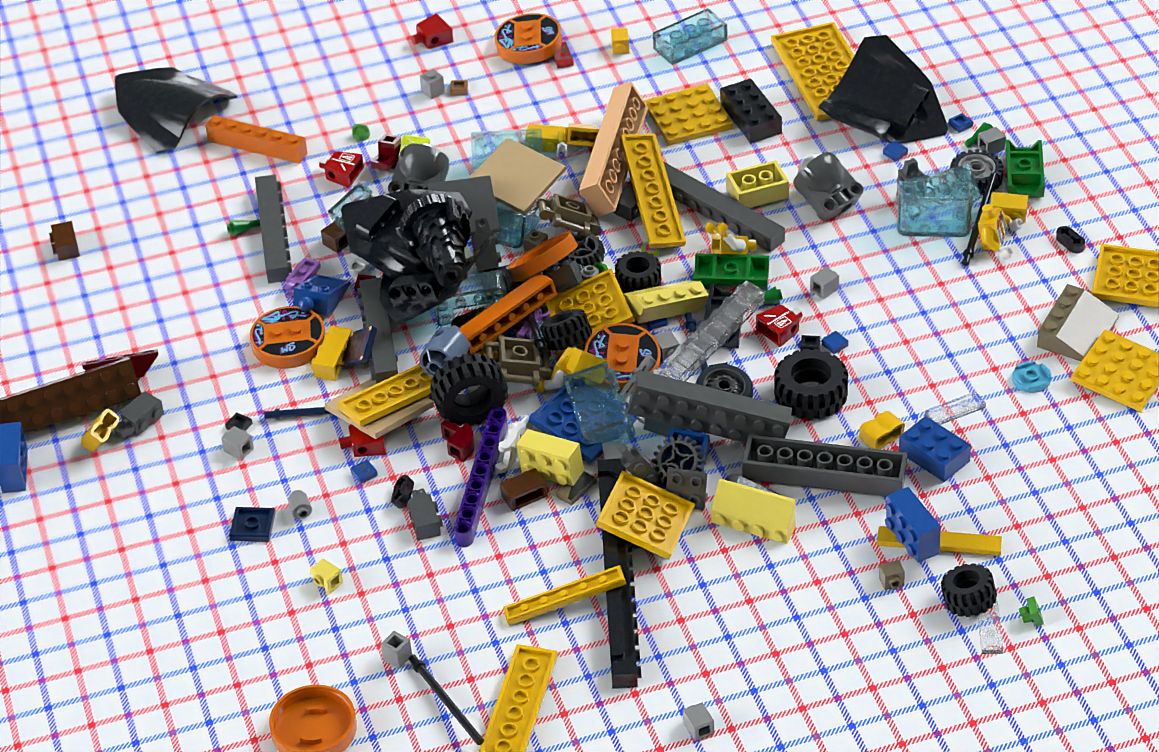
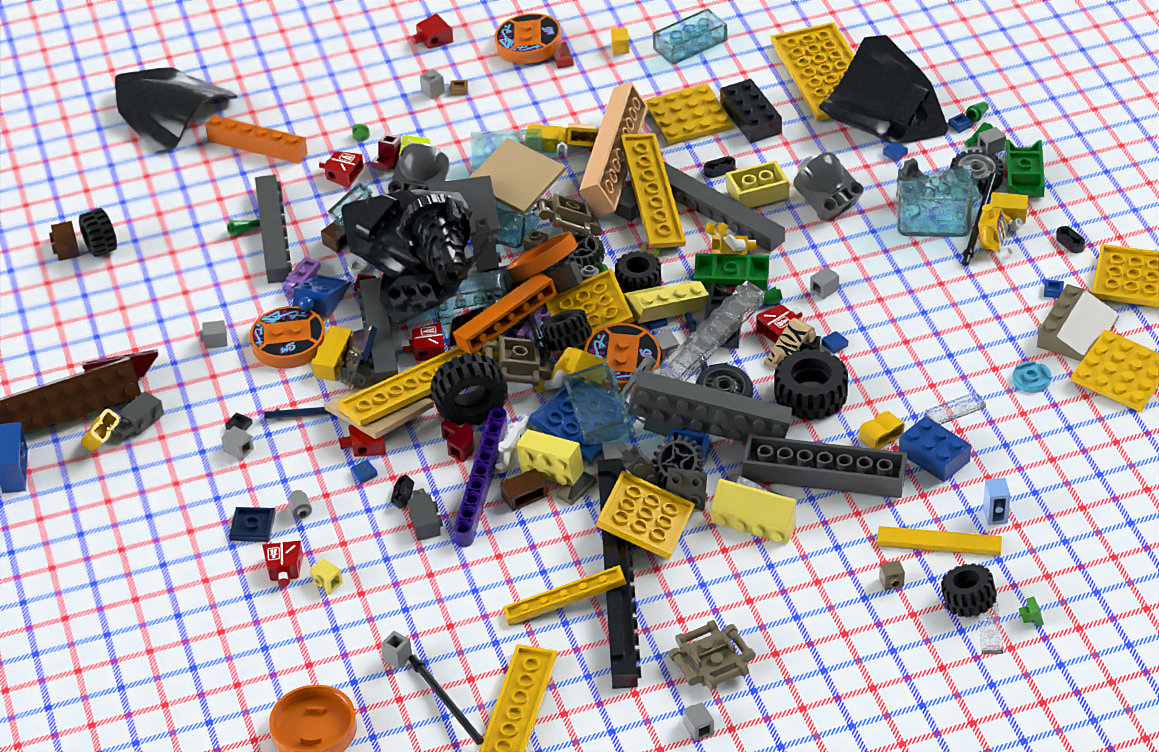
sand blue cylinder [419,325,470,377] -> none
blue brick [885,487,941,563] -> none
none -> black tyre [79,207,117,257]
none -> light grey brick [199,320,228,349]
none -> red torso [262,540,303,586]
none -> dark grey hinge [340,346,366,388]
none -> red torso [401,322,445,361]
none -> dark tan brick [668,620,756,690]
none -> black beam [703,156,736,178]
none -> tan door [764,318,816,369]
none -> green cone [966,101,989,122]
none -> light blue brick [983,477,1011,525]
none -> blue tile [1044,279,1064,298]

